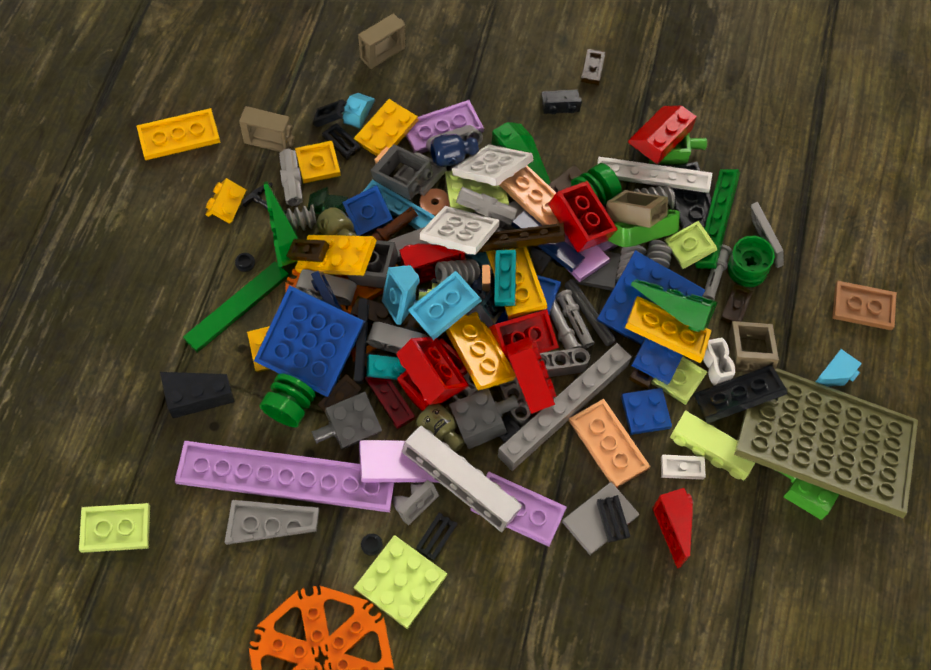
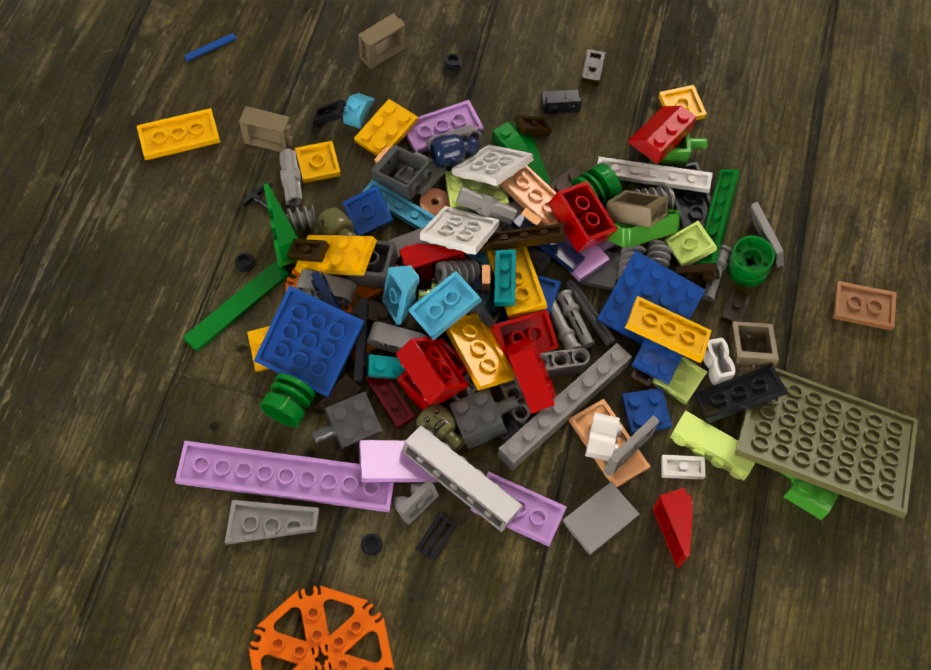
yellowish green plate [79,503,150,553] -> none
black wedge [160,372,235,419] -> none
yellow bracket [205,178,246,224] -> none
clear green slope [307,187,348,214] -> none
black tile [322,123,361,160] -> none
yellowish green plate [354,535,447,629] -> none
reddish brown pin [372,206,418,241] -> none
black tile [597,495,630,543] -> none
green wedge [631,279,718,332] -> none
medium azure slope [816,349,862,387] -> none
none -> blue bar [184,33,236,62]
none -> black plate [444,53,462,71]
none -> dark brown plate [513,114,552,136]
none -> light nougat tile [521,208,544,226]
none -> white brick [585,412,622,461]
none -> light grey tile [604,415,659,476]
none -> yellow plate [658,85,707,120]
none -> dark brown plate [676,263,720,282]

